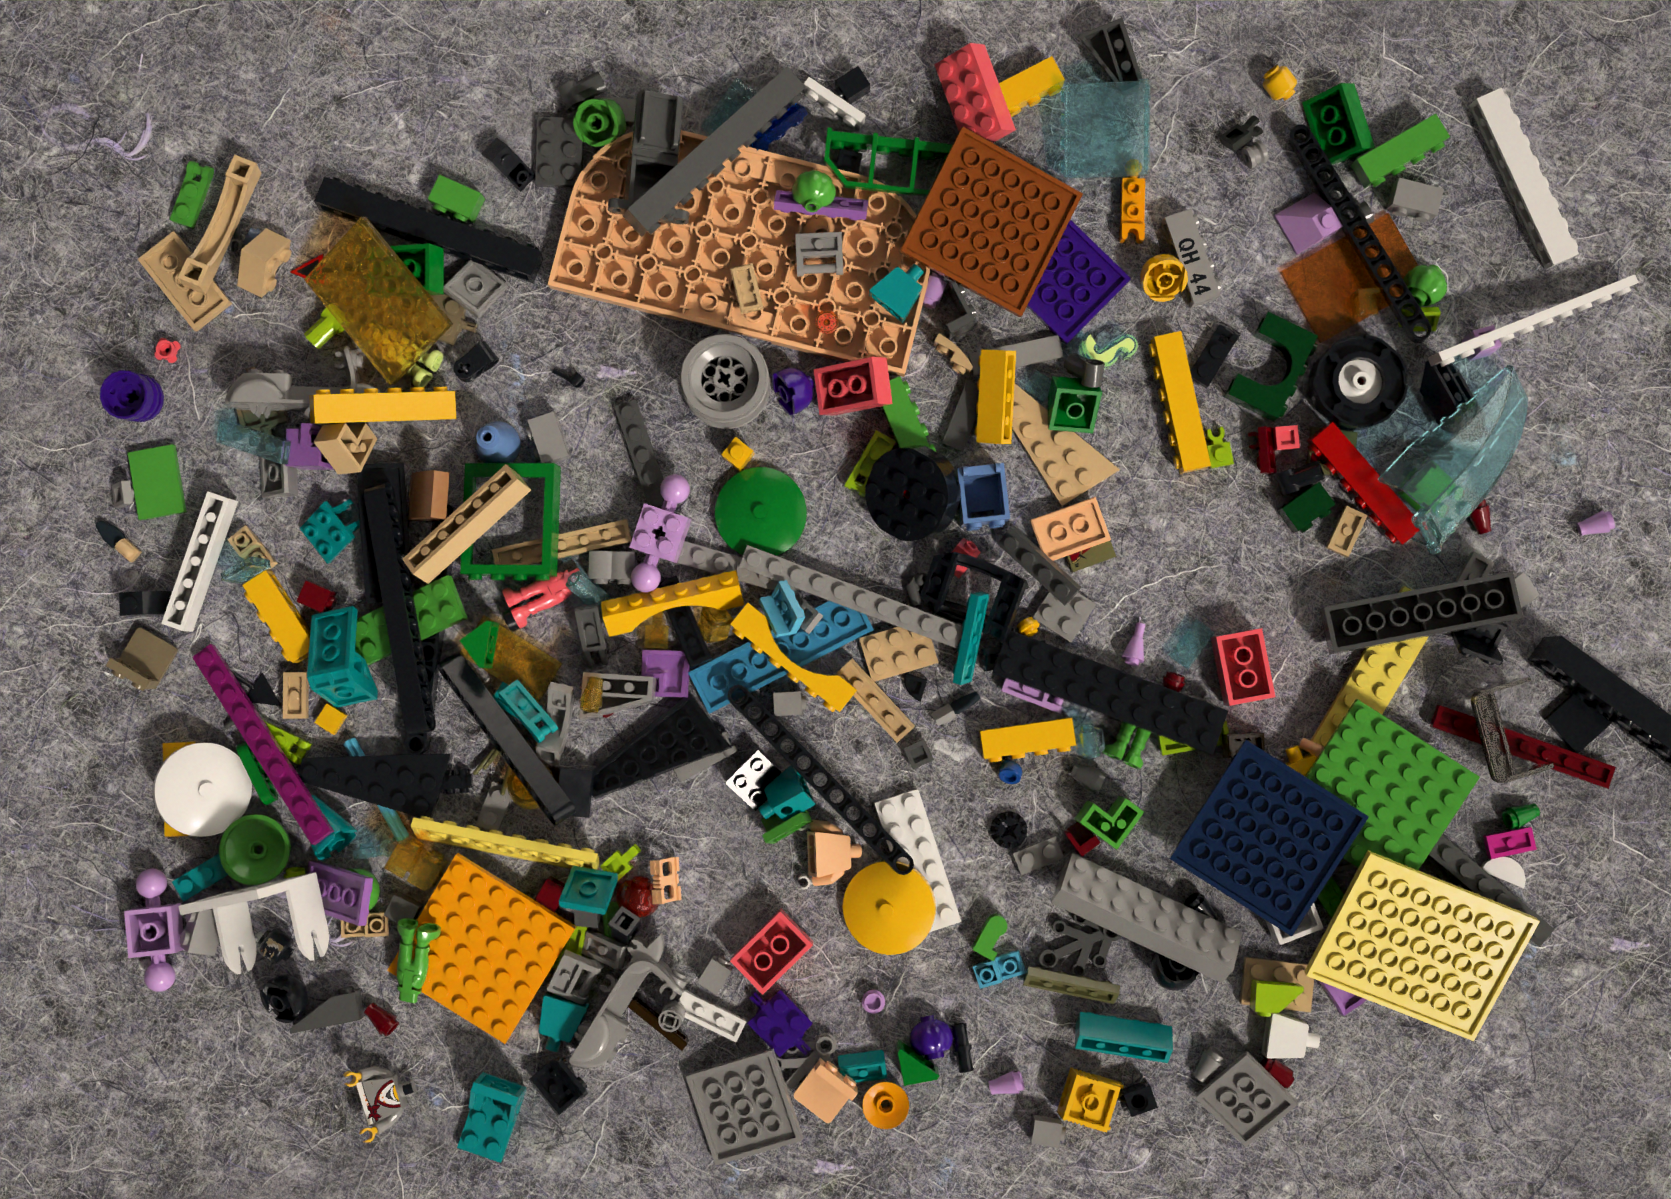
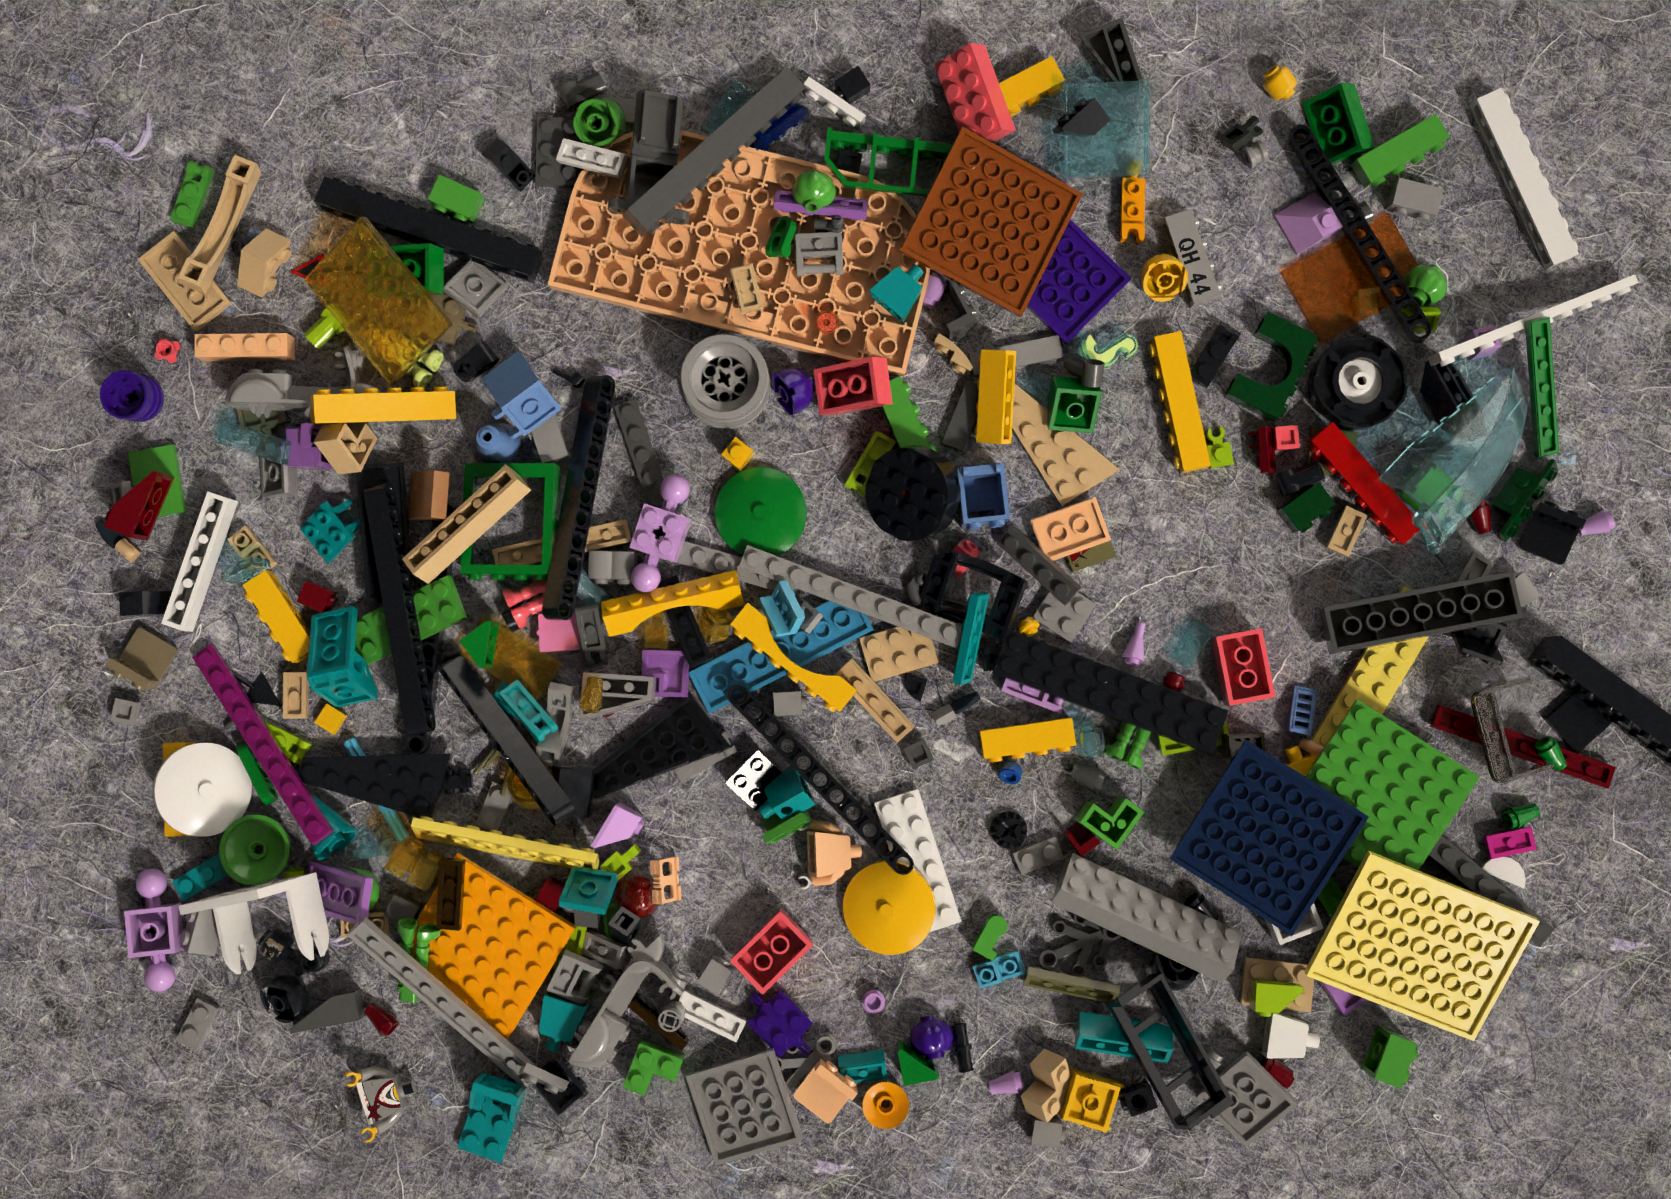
none -> dark red slope [104,471,175,541]
none -> light grey plate [110,698,141,725]
none -> light grey plate [176,997,220,1051]
none -> light nougat brick [195,333,295,362]
none -> black piece [295,947,330,976]
none -> light grey plate [347,916,538,1085]
none -> dark brown plate [436,857,466,931]
none -> medium blue container [481,351,562,439]
none -> light grey plate [519,1062,569,1094]
none -> bright pink piece [536,613,580,652]
none -> black beam [542,375,615,620]
none -> white plate [556,138,628,179]
none -> lavender slope [591,802,645,848]
none -> bright green brick [622,1038,686,1096]
none -> green plate [765,216,797,258]
none -> dark grey arm [814,216,845,233]
none -> tan brick [1021,1049,1071,1123]
none -> black slope [1052,98,1111,137]
none -> black piece [1106,973,1234,1130]
none -> medium blue slope [1285,685,1318,736]
none -> bright green brick [1361,1025,1418,1089]
none -> dark green bracket [1492,459,1558,543]
none -> black bracket [1519,501,1586,565]
none -> green tile [1525,316,1559,458]
none -> green cone [1534,736,1567,772]

